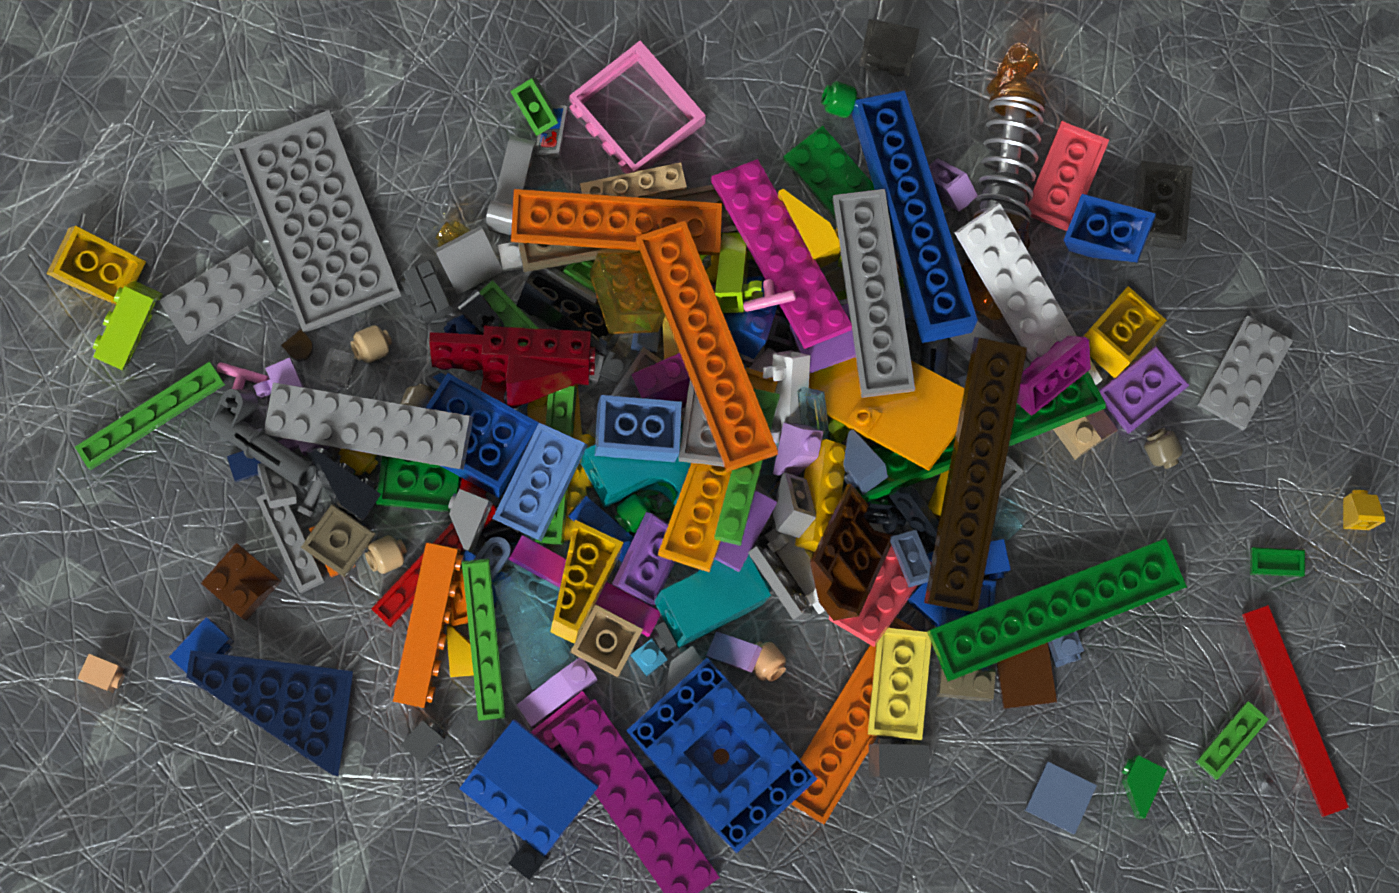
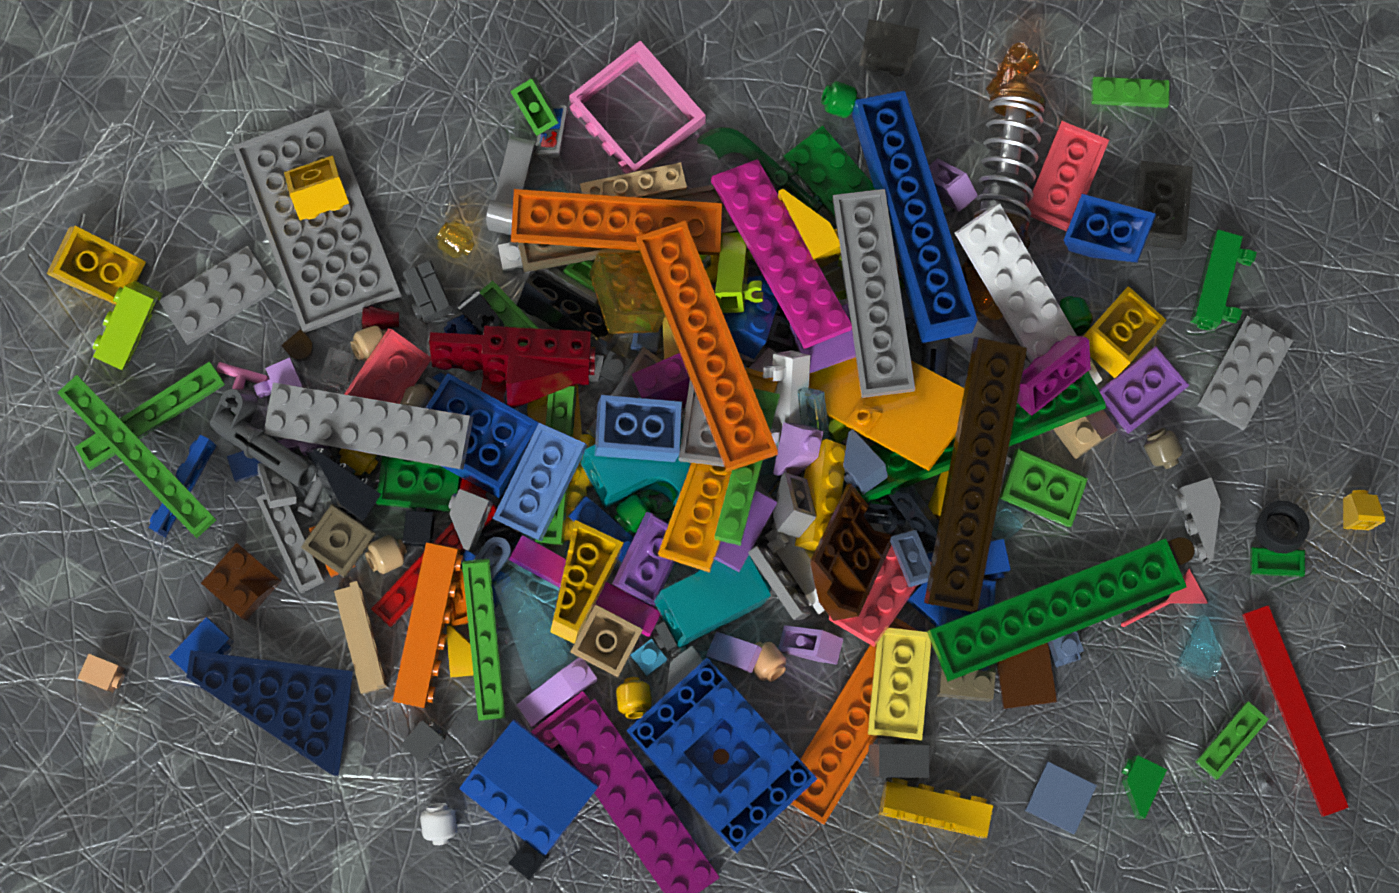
light grey tile [434,226,503,295] -> none
bright pink piece [743,279,796,312] -> none
none -> bright green plate [57,375,216,538]
none -> blue plate [148,435,217,538]
none -> yellow slope [284,155,349,220]
none -> tan fence [334,581,388,694]
none -> coral plate [344,328,431,404]
none -> dark red cone [362,306,399,330]
none -> black brick [403,507,435,548]
none -> white head [420,803,457,845]
none -> yellow head [616,677,652,719]
none -> dark green sword [696,127,824,213]
none -> lavender slope [778,625,843,664]
none -> yellow wedge [878,778,993,838]
none -> bright green tile [999,449,1088,527]
none -> green head [1059,296,1093,335]
none -> bright green plate [1091,77,1169,108]
none -> coral piece [1121,569,1208,627]
none -> dark brown tile [1167,537,1195,566]
none -> light grey slope [1175,477,1221,566]
none -> clear light blue slope [1176,616,1222,680]
none -> green brick [1190,230,1257,330]
none -> black tyre [1255,501,1310,554]

